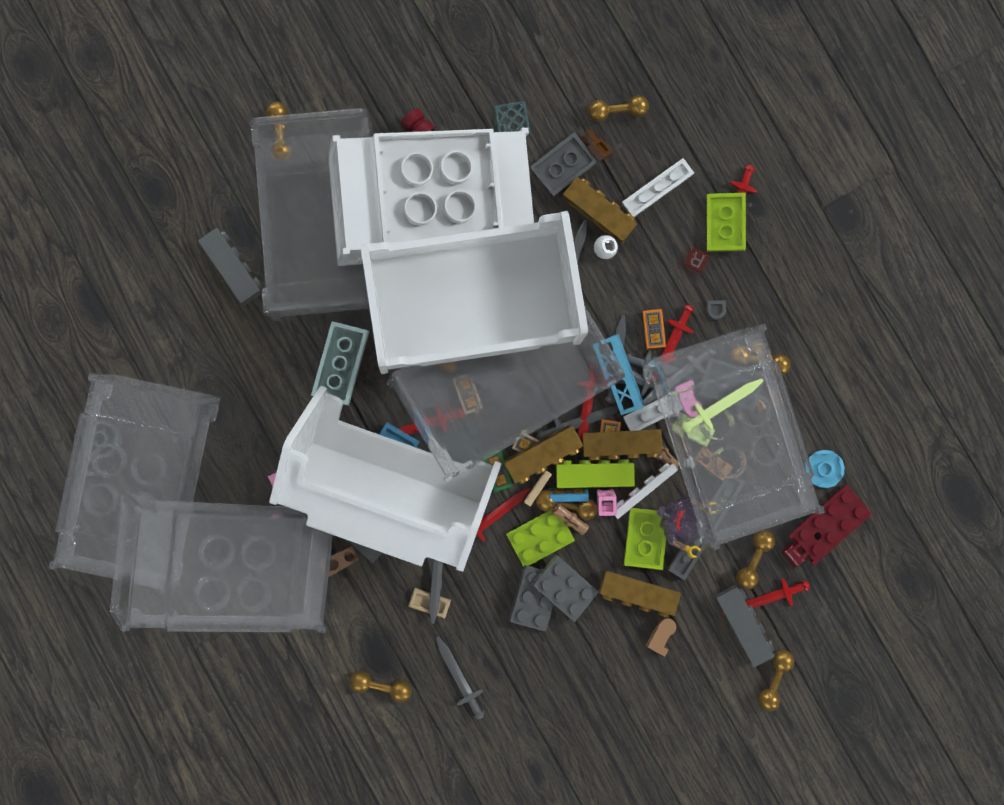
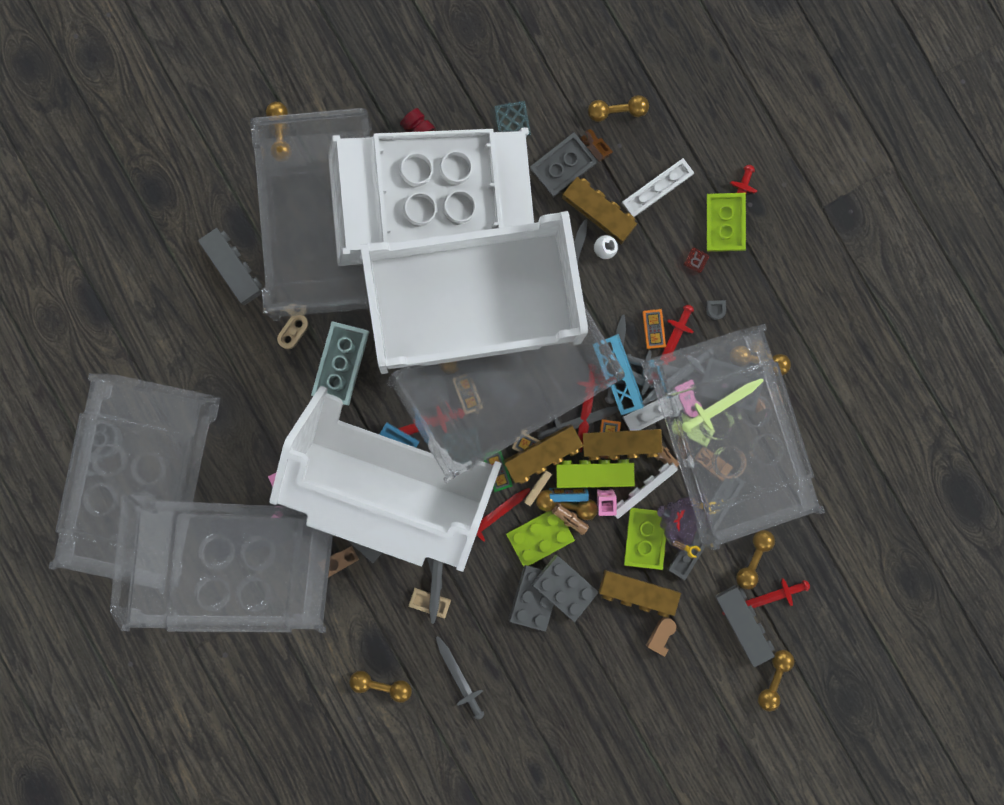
dark red hinge [782,484,872,568] -> none
medium azure tile [805,450,845,488] -> none
none -> tan plate [277,314,309,349]

